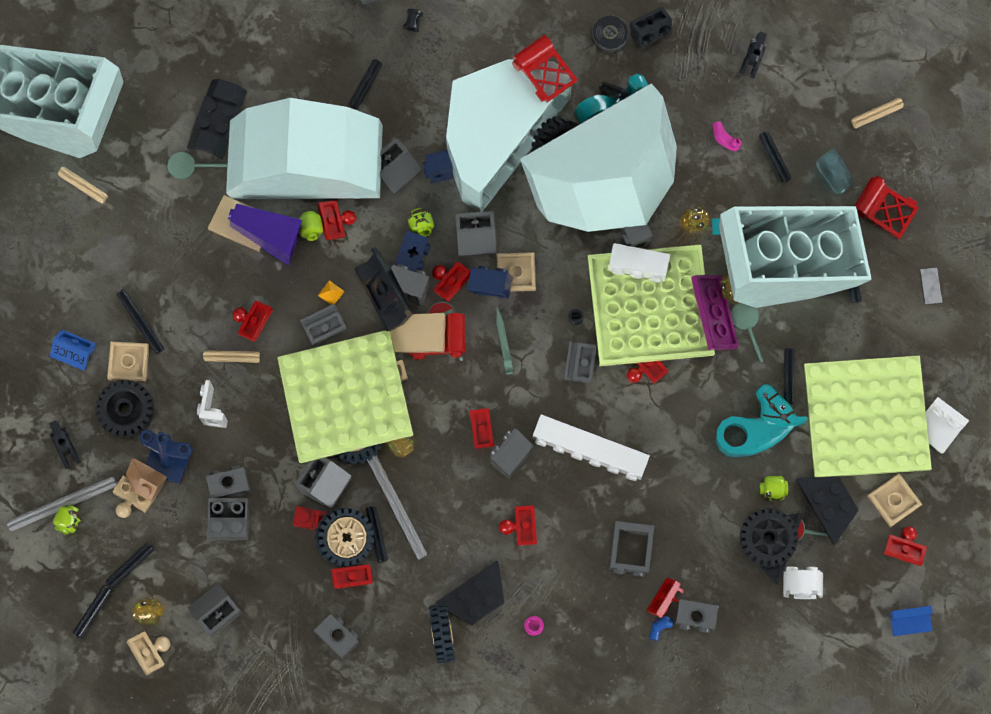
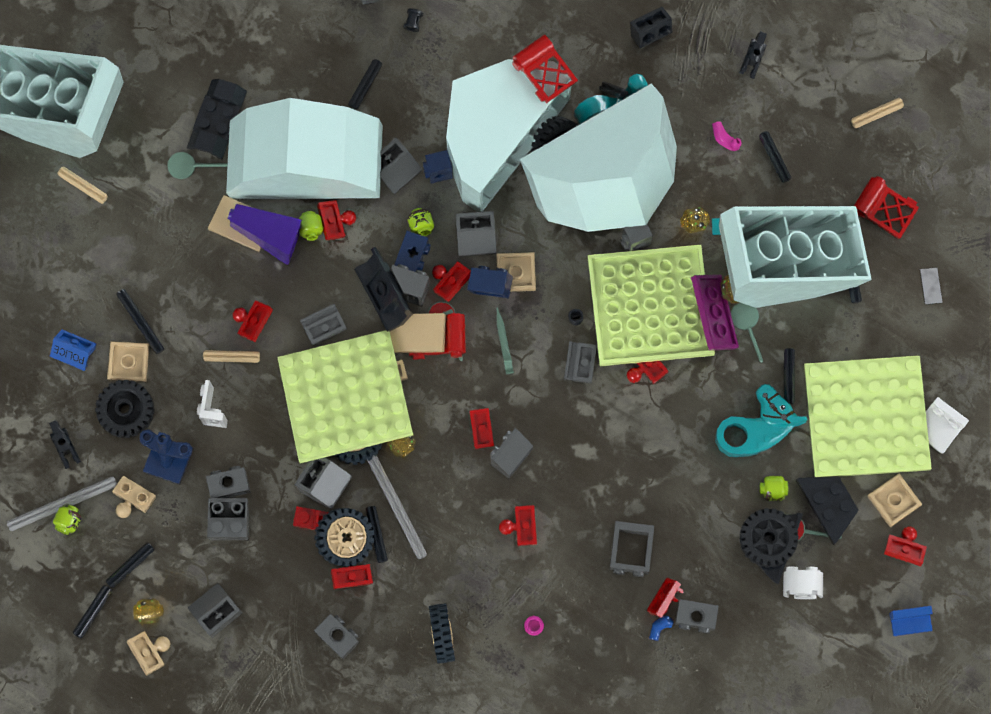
medium nougat slope [126,458,167,501] -> none
light orange slope [318,281,345,305] -> none
black wing [435,561,504,625] -> none
white brick [532,415,650,481] -> none
black tile [592,15,629,52] -> none
white brick [609,243,670,282] -> none
clear light blue slope [816,148,853,194] -> none

